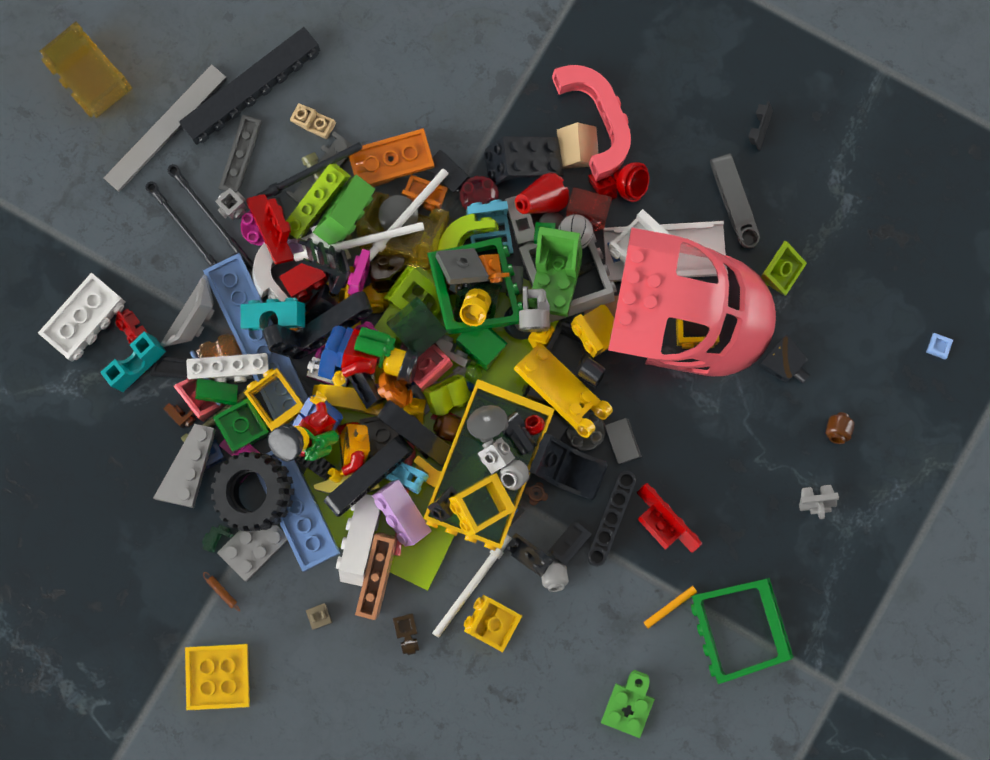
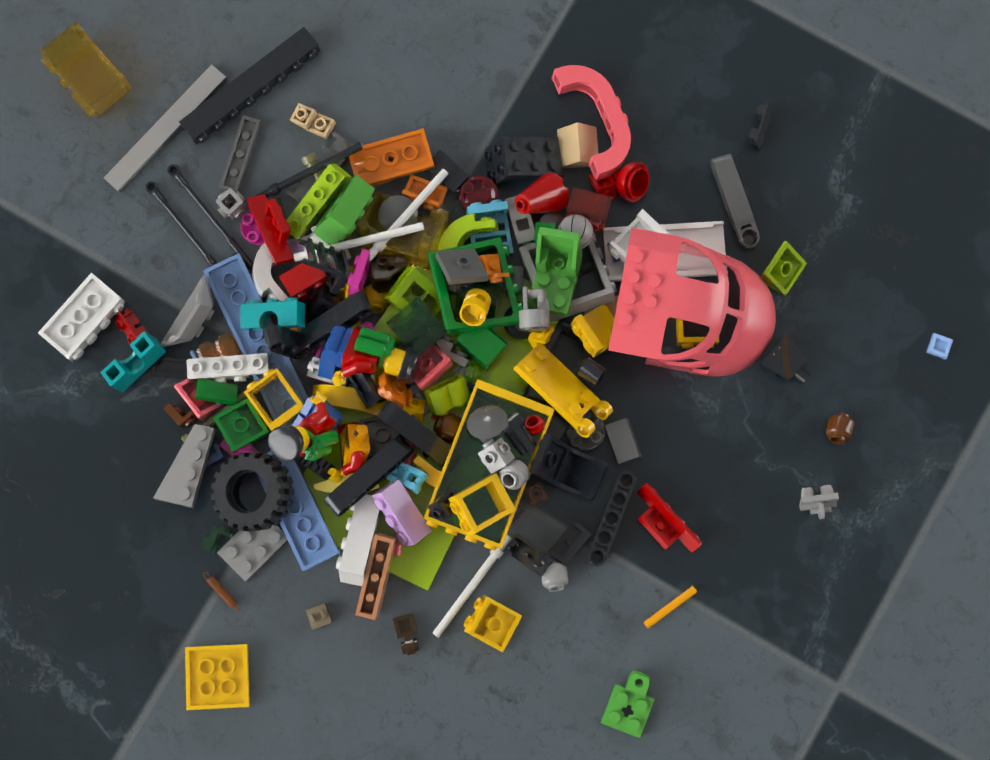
green windscreen [691,578,794,684] -> none

